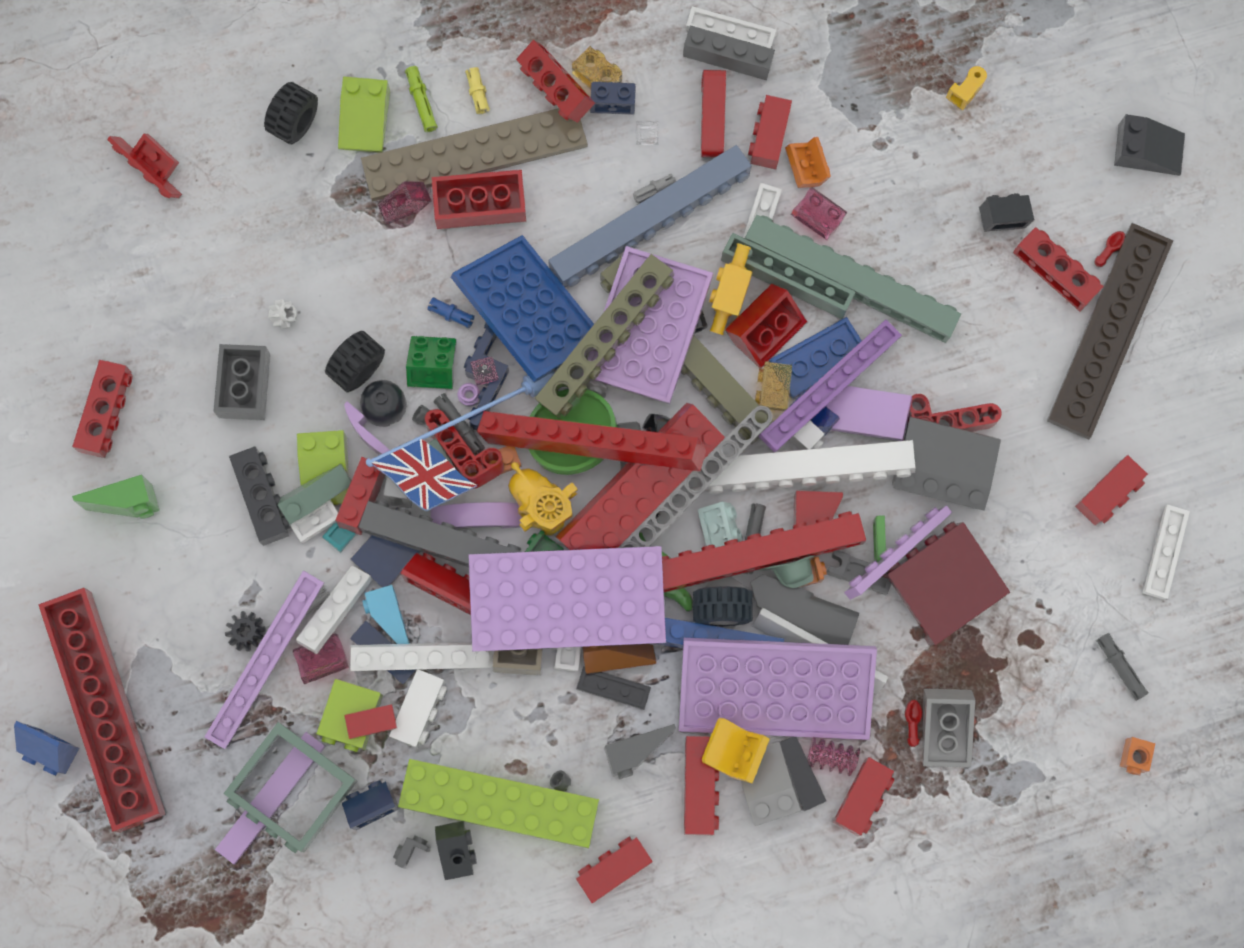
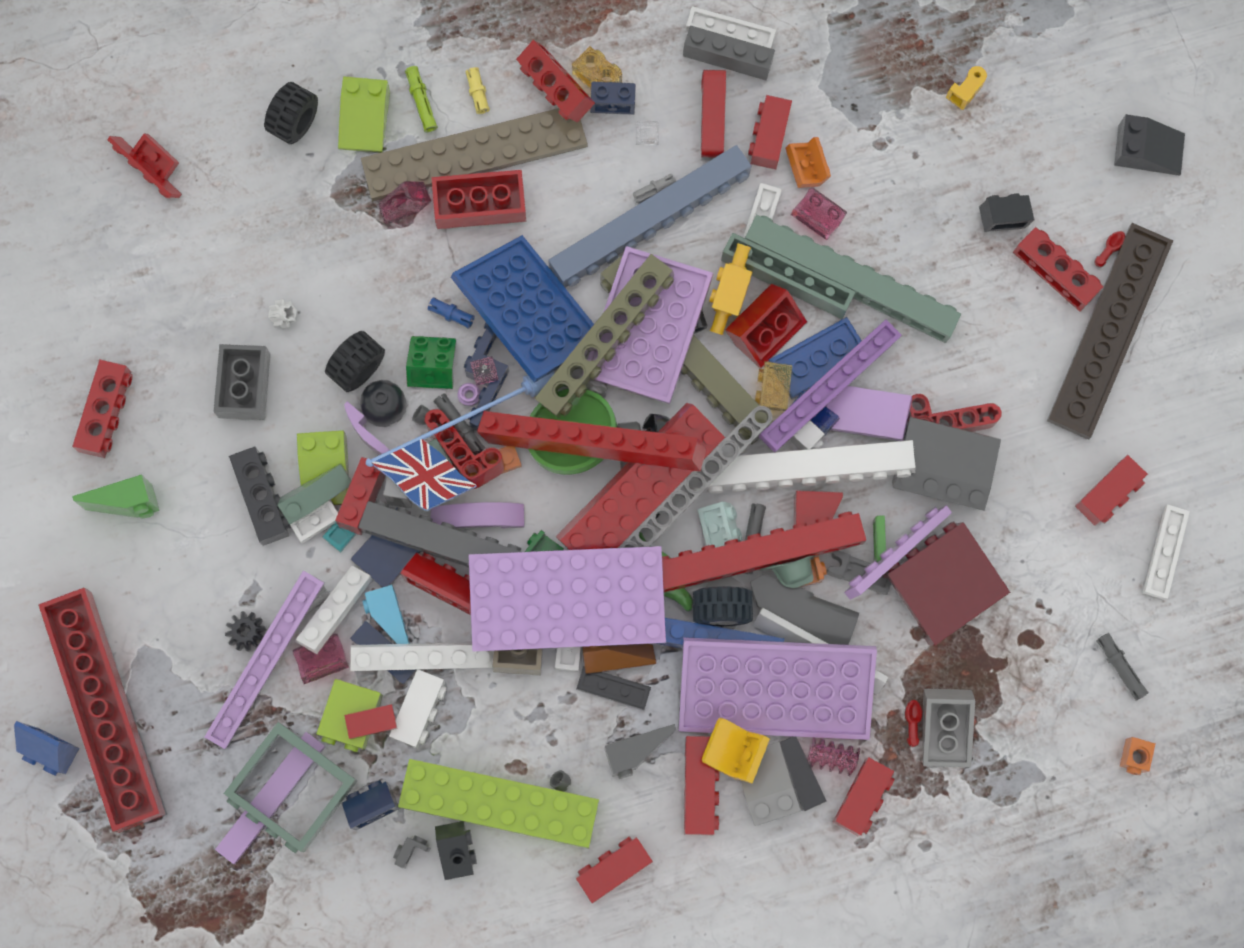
yellow helmet [508,462,578,536] -> none

